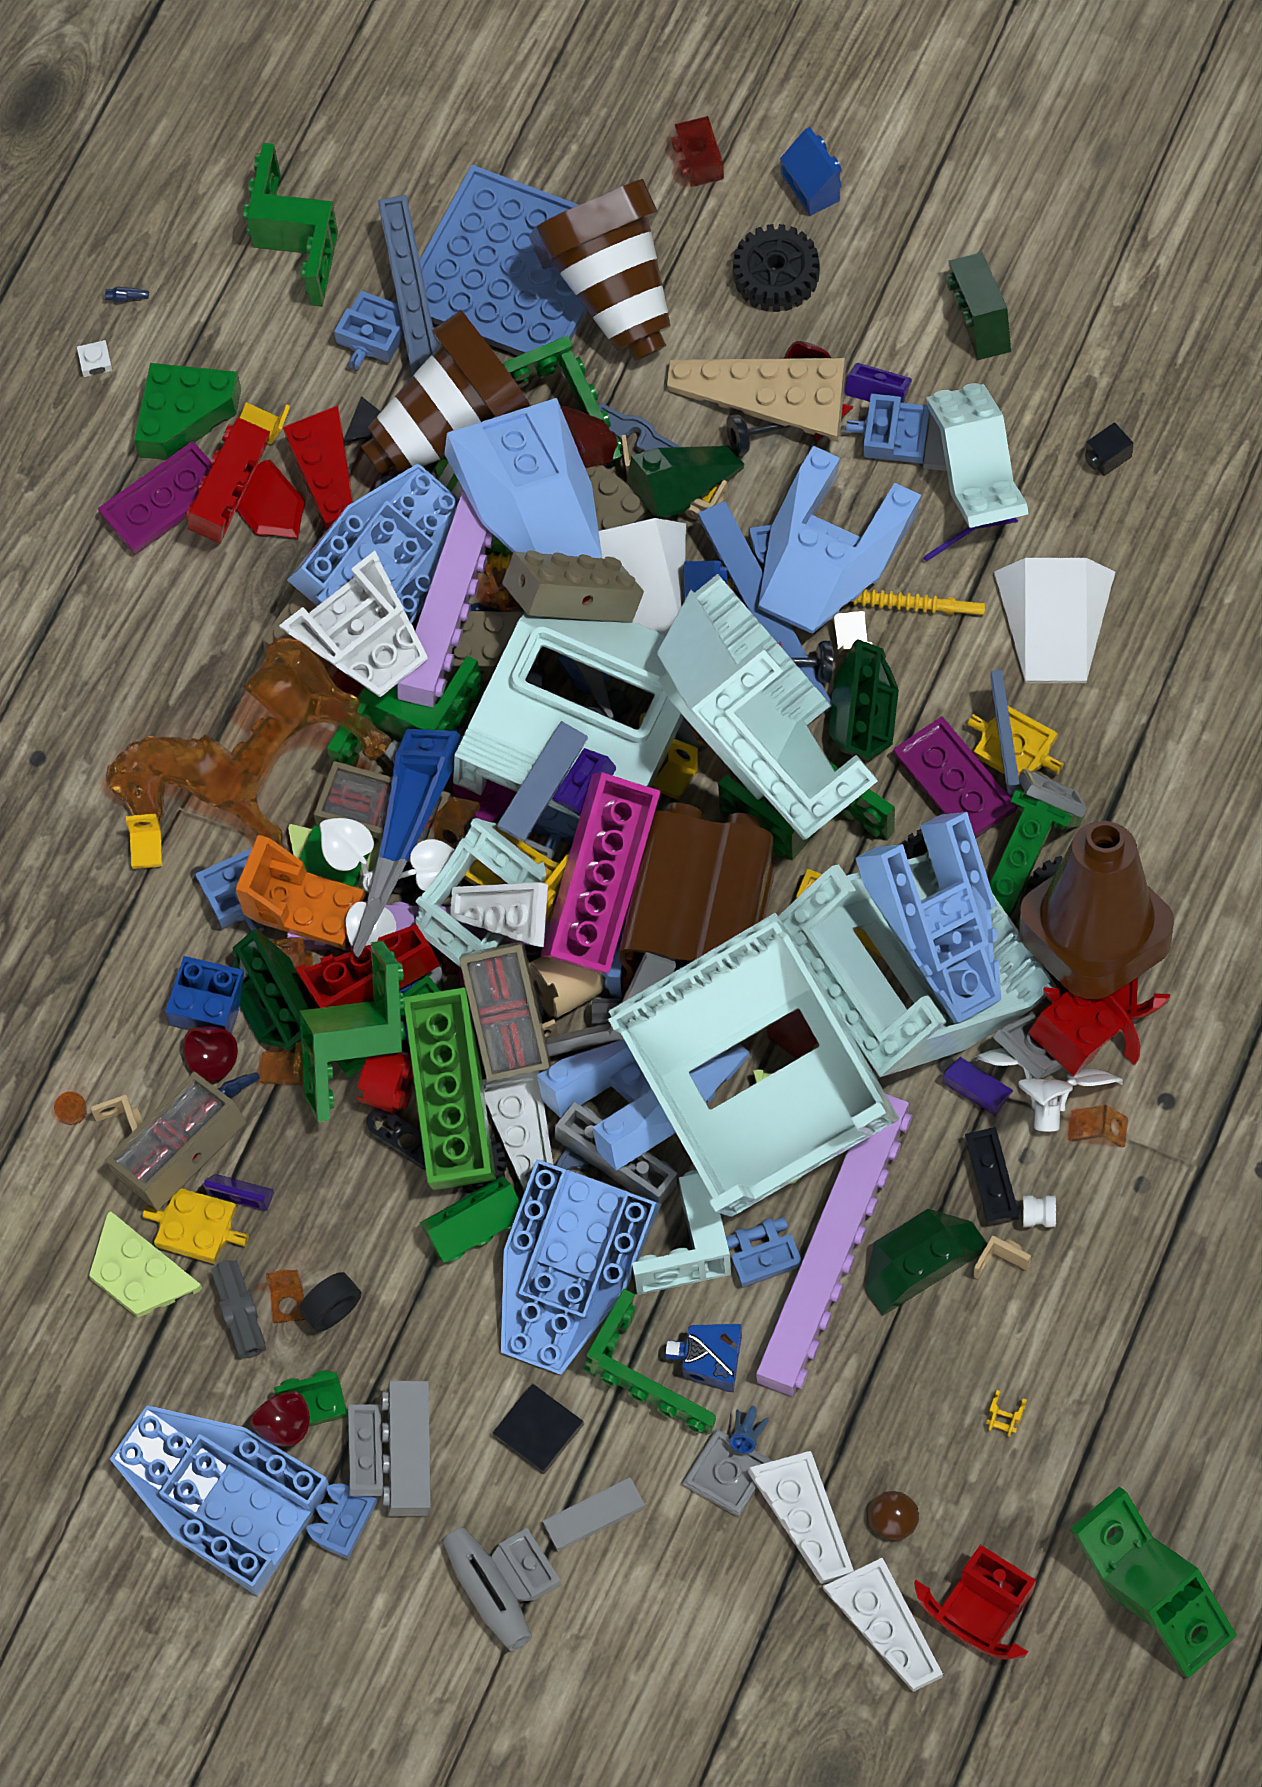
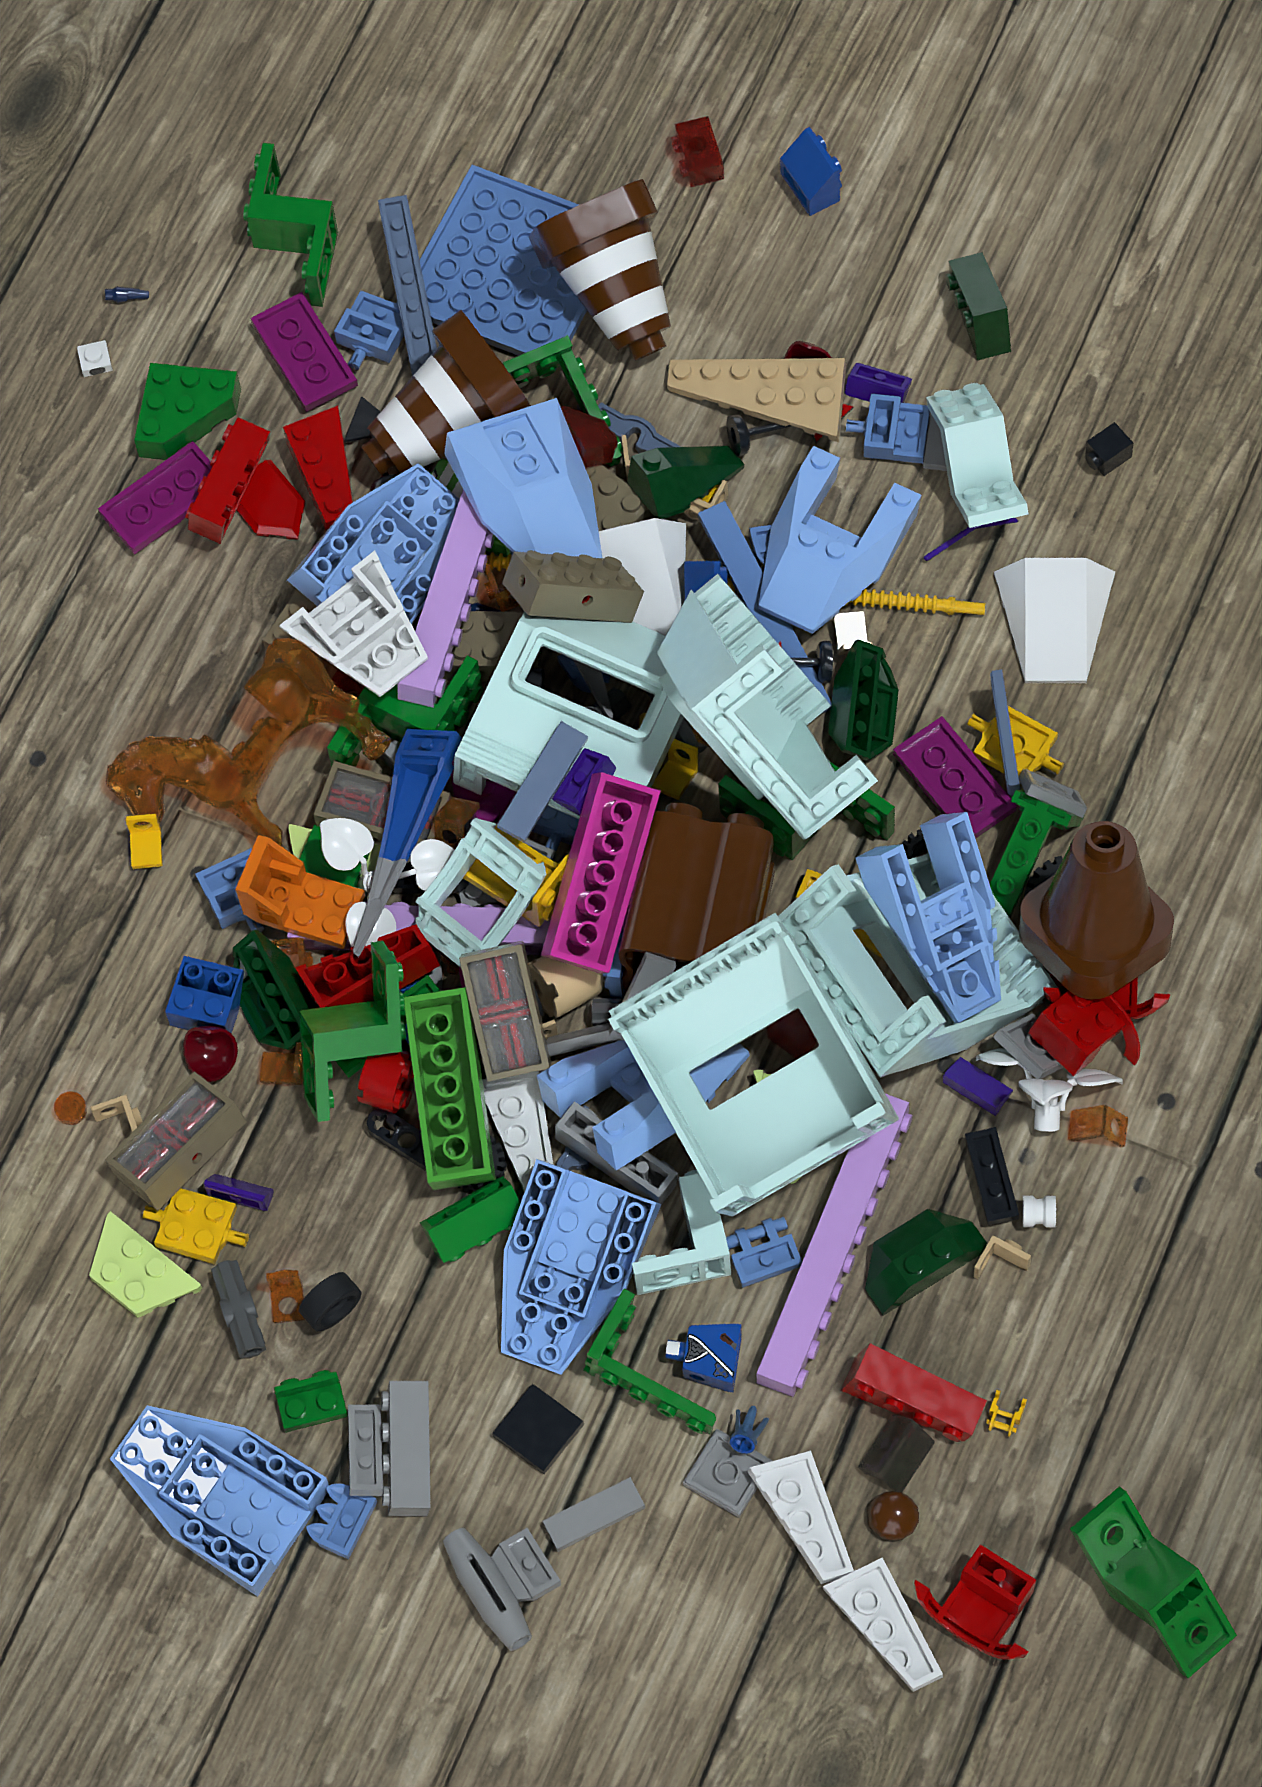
dark blue piece [218,1072,260,1098] -> none
yellow bracket [239,402,290,445] -> none
dark red helmet [250,1391,310,1446] -> none
white wing [450,882,548,947] -> none
black wheel [733,224,820,312] -> none
none -> magenta plate [250,292,358,412]
none -> red wedge [840,1343,987,1442]
none -> clear smoke panel [858,1414,935,1492]

